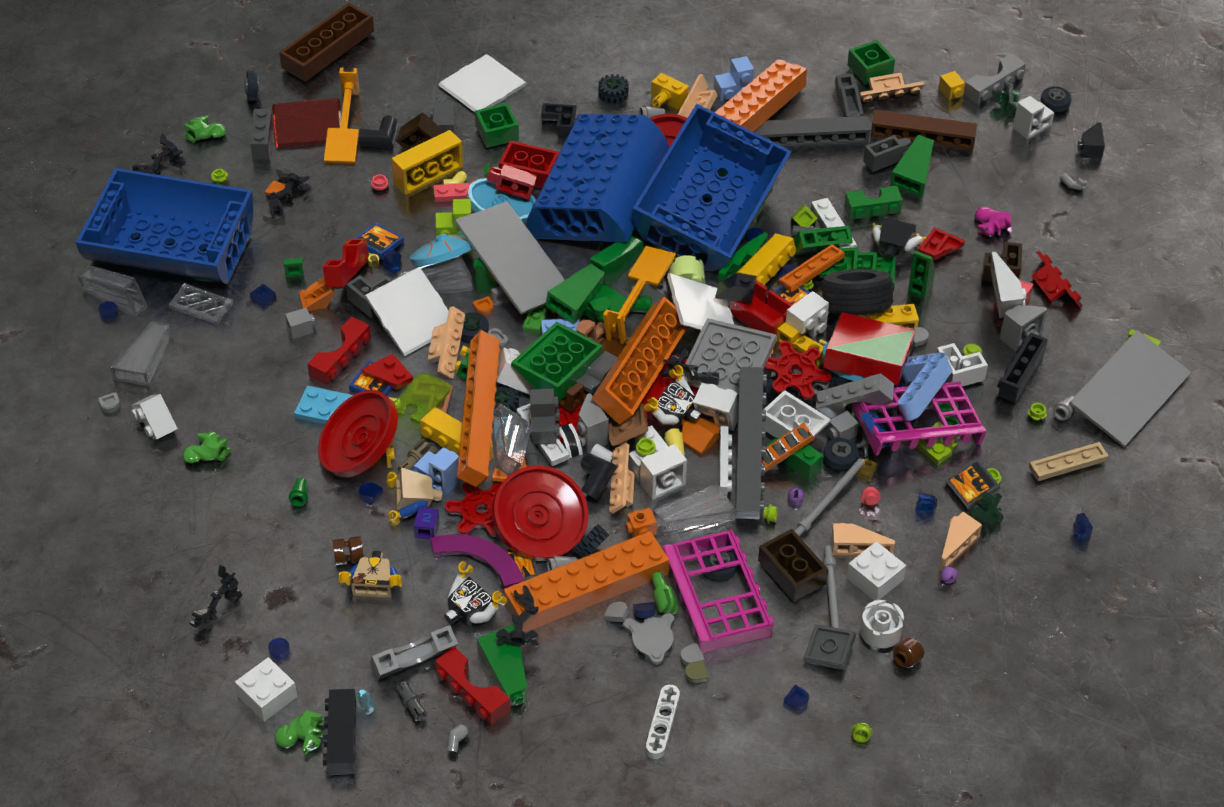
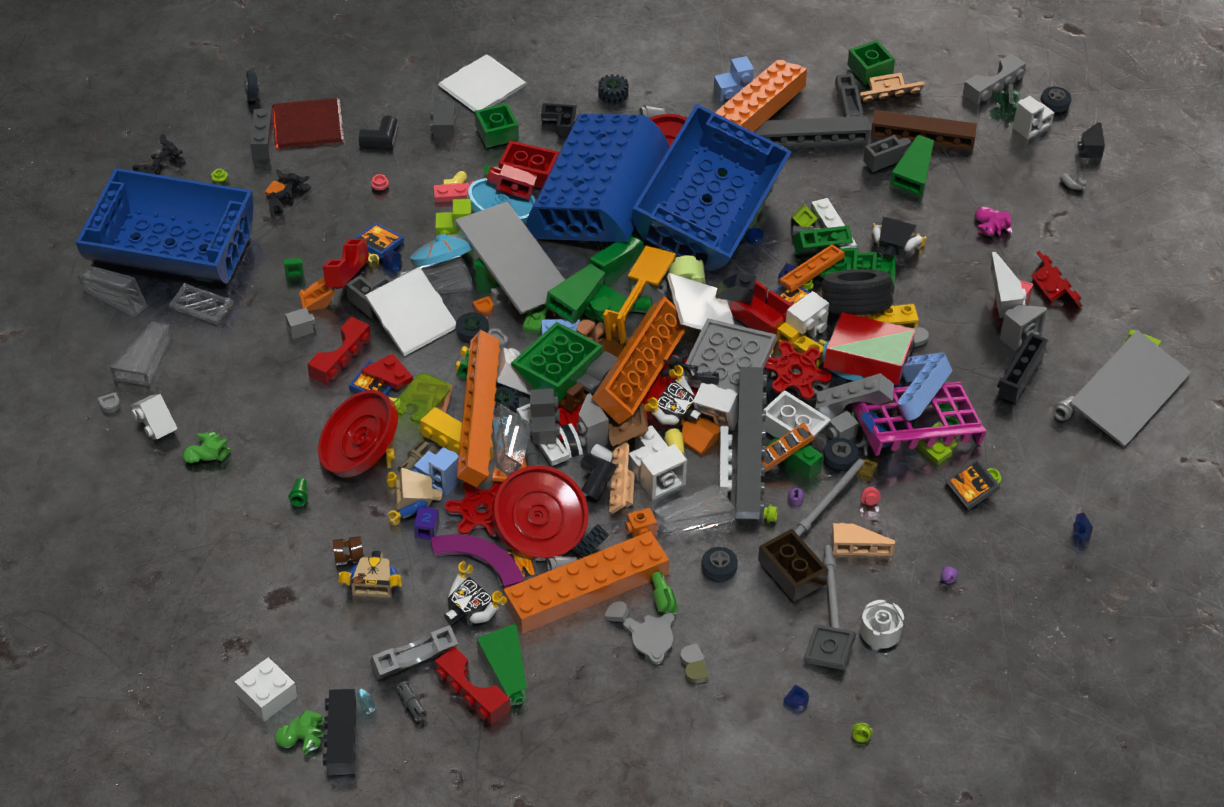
clear blue tile [98,301,118,319] -> none
bright green animal [184,115,226,143] -> none
black piece [189,564,242,628] -> none
clear blue tile [250,284,276,307] -> none
clear blue tile [268,638,290,659] -> none
reddish brown brick [279,3,374,82] -> none
medium azure plate [294,385,353,425] -> none
light orange piece [324,68,360,164] -> none
clear blue tile [359,482,383,505] -> none
yellow brick [391,130,463,195] -> none
dark brown brick [396,112,446,151] -> none
light nougat bracket [428,306,465,379] -> none
light grey arm [447,725,469,753] -> none
black piece [496,585,539,647] -> none
dark blue tile [633,602,655,618] -> none
lime plate [636,438,656,456] -> none
white beam [646,685,680,759] -> none
yellow brick [651,73,689,110] -> none
dark pink window [663,529,774,653] -> none
light nougat bracket [677,74,718,118] -> none
green slope [718,232,768,284] -> none
yellow brick [737,233,796,286] -> none
green arch [844,186,903,220] -> none
white brick [846,541,907,601] -> none
reddish brown head [893,637,924,668] -> none
green slope [908,251,935,298] -> none
clear blue tile [915,493,937,512] -> none
red wing [918,227,965,261] -> none
white brick [936,343,988,386] -> none
yellow brick [938,71,965,100] -> none
light nougat slope [939,512,982,571] -> none
lime plate [963,344,982,356] -> none
clear green hips [969,491,1004,526] -> none
dark brown brick [982,242,1022,282] -> none
lime plate [1028,403,1047,420] -> none
tan plate [1029,442,1109,481] -> none

